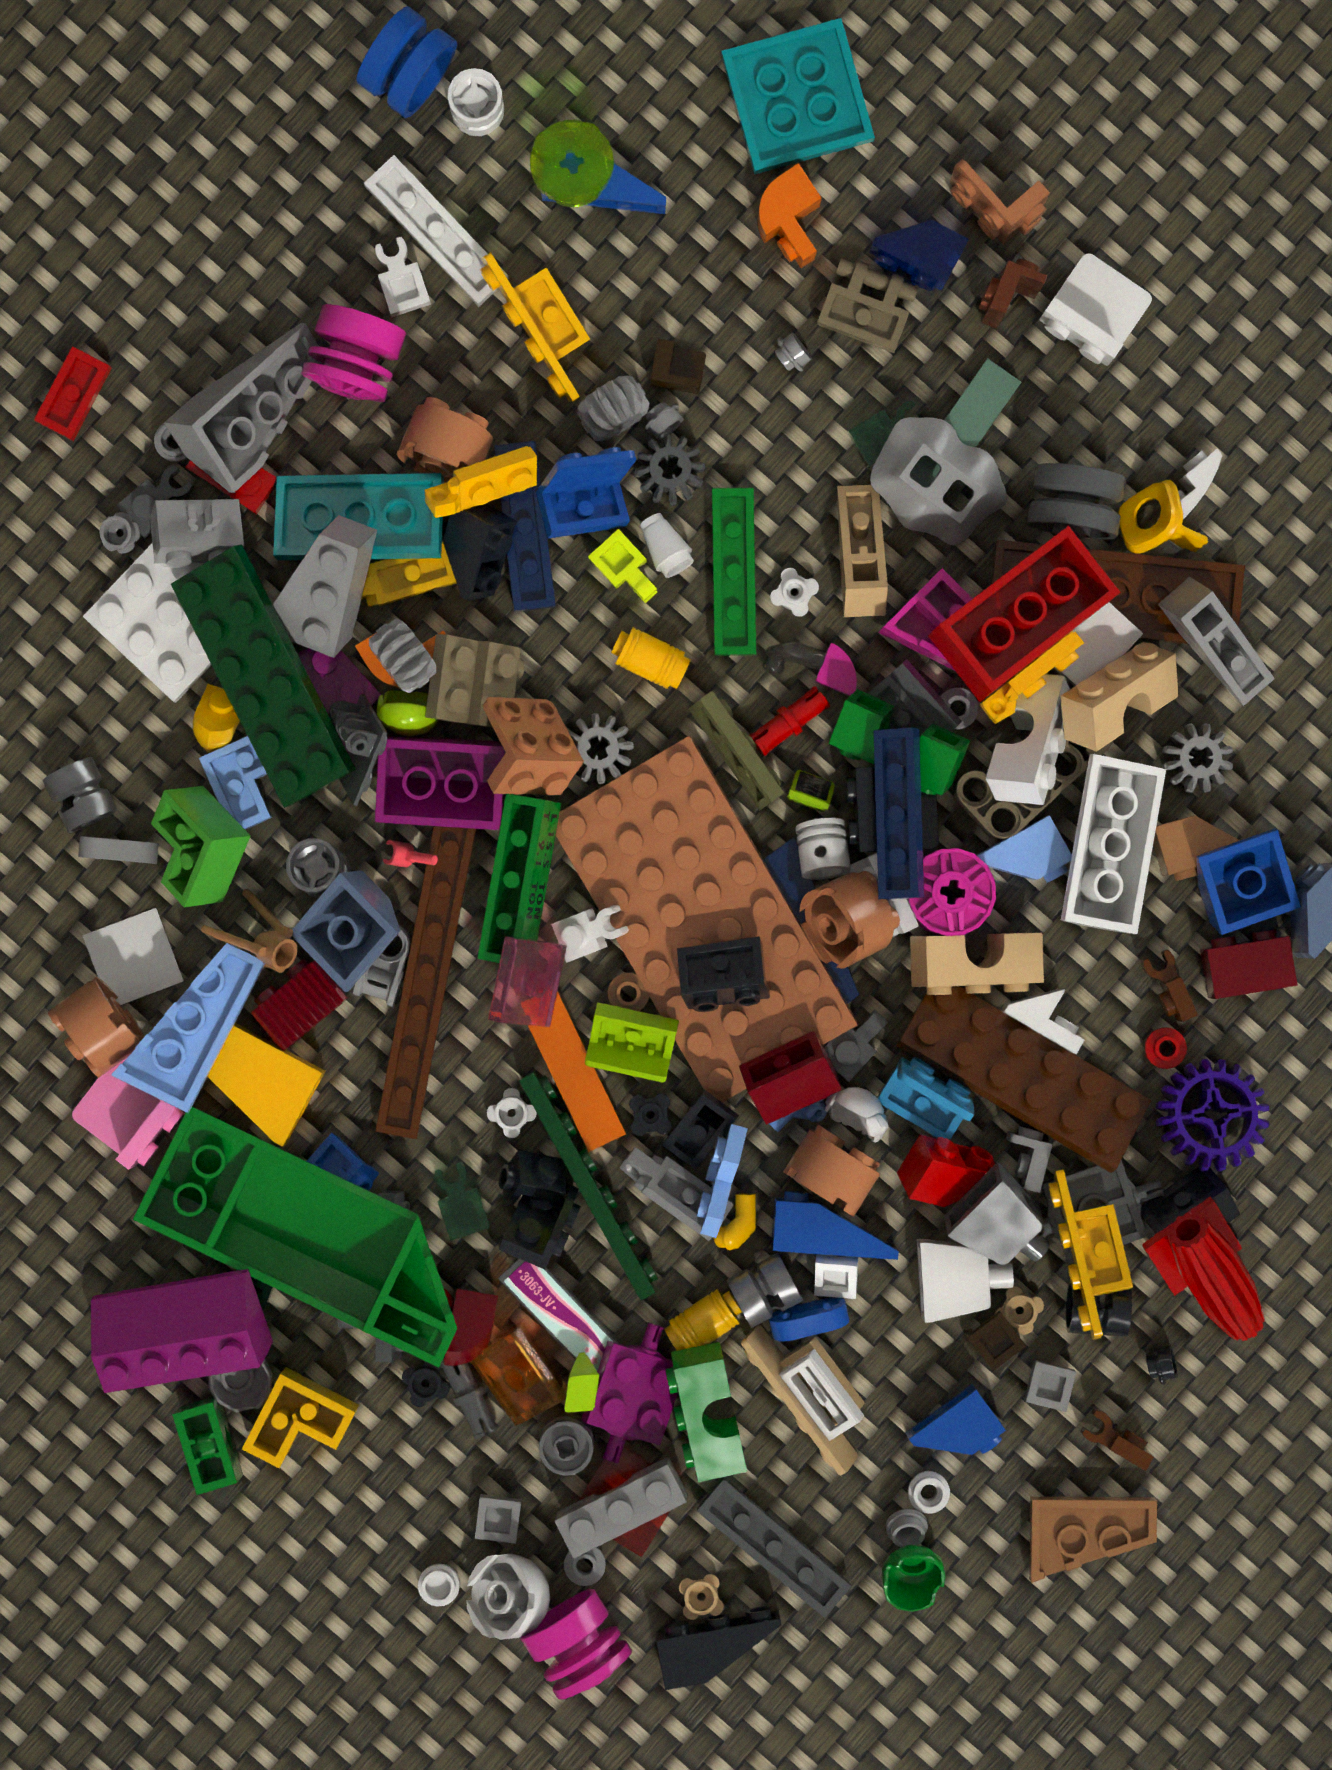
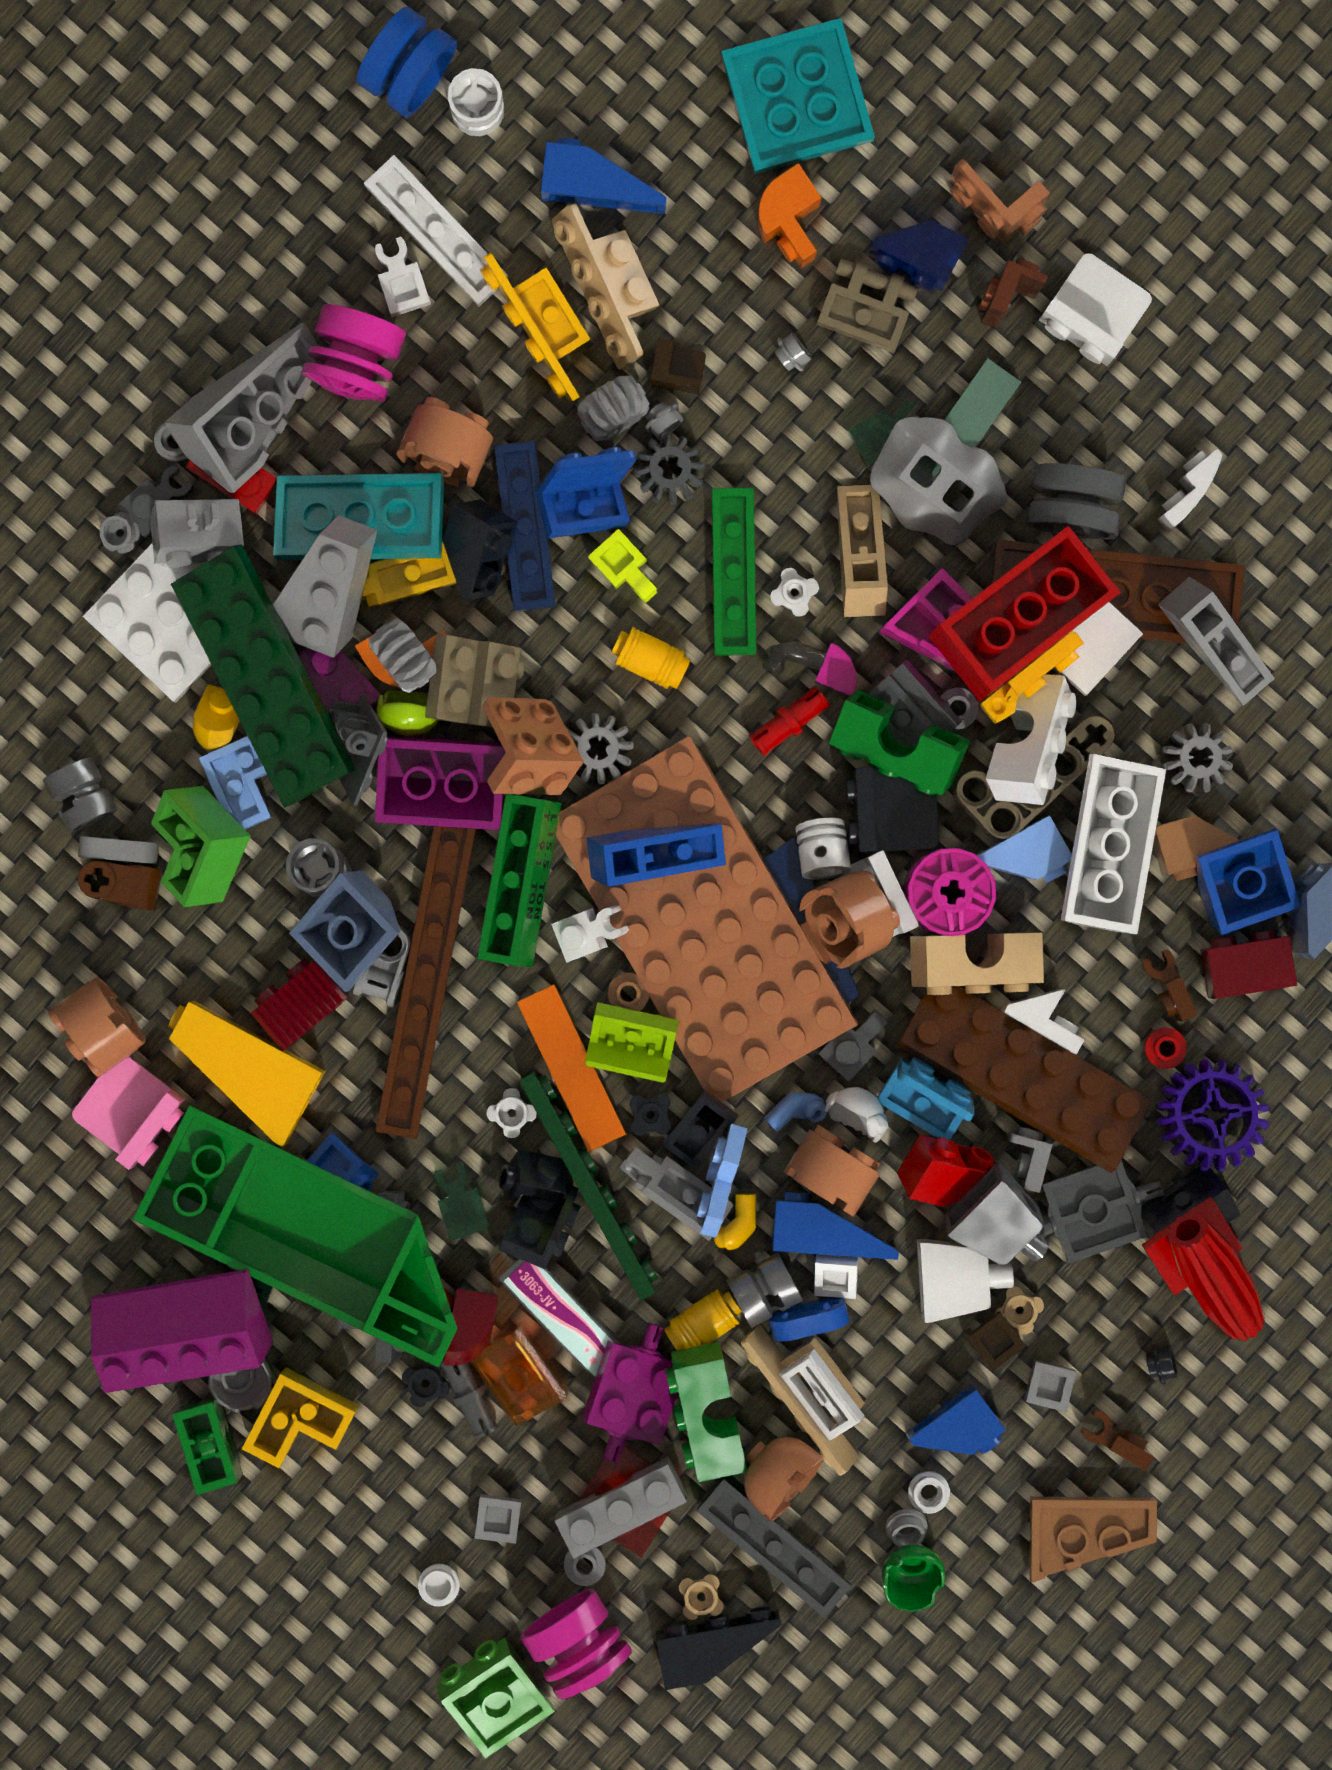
red plate [34,346,112,442] -> none
white sticker [82,908,184,1005] -> none
light blue wing [111,943,265,1113] -> none
medium nougat plant [201,889,297,973] -> none
coral hand [383,840,438,868] -> none
yellow hinge [425,446,537,518] -> none
white cylinder [466,1554,550,1640] -> none
clear pink plate [489,936,567,1027] -> none
clear neon green plate [530,120,614,207] -> none
flat silver wheel [539,1412,594,1476] -> none
lime slope [564,1352,599,1412] -> none
white cone [640,513,694,578] -> none
black bracket [677,937,770,1012] -> none
olive plate [689,690,784,811] -> none
dark red brick [739,1030,842,1125] -> none
slope [787,770,835,812] -> none
dark blue plate [874,727,924,900] -> none
yellow bracket [1048,1169,1133,1340] -> none
tan arch [1061,642,1178,752] -> none
black wheel [1065,1280,1132,1337] -> none
yellow piece [1118,480,1208,554] -> none
none -> reddish brown piece [78,861,162,911]
none -> bright green plate [436,1637,555,1758]
none -> tan bracket [551,203,659,370]
none -> blue slope [586,823,726,887]
none -> nougat cylinder [744,1436,824,1522]

